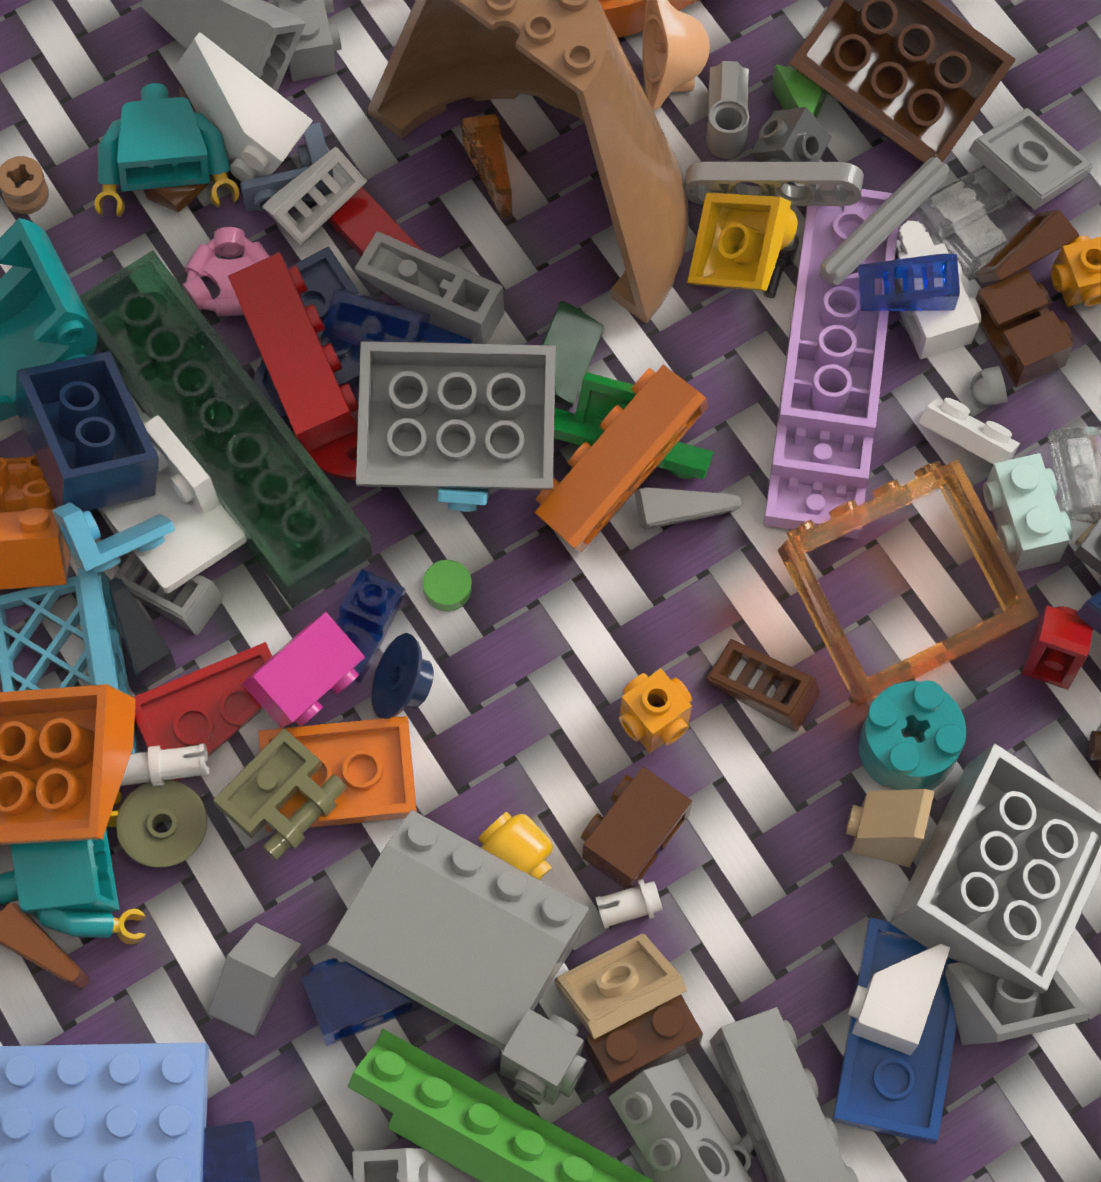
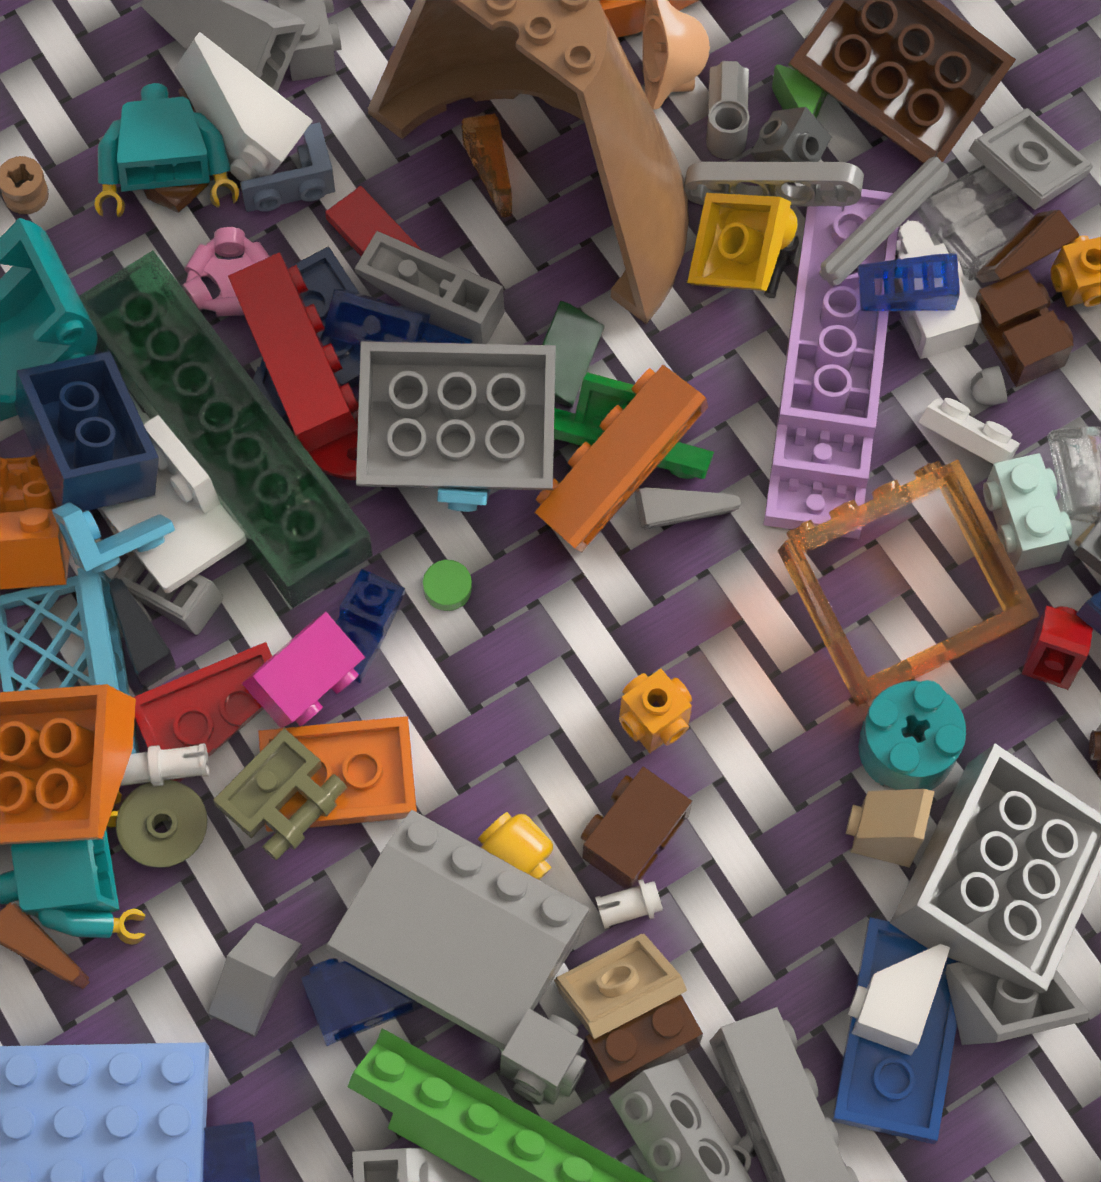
white slope [262,147,367,246] -> none
dark blue piece [372,633,434,719] -> none
reddish brown slope [706,639,820,732] -> none

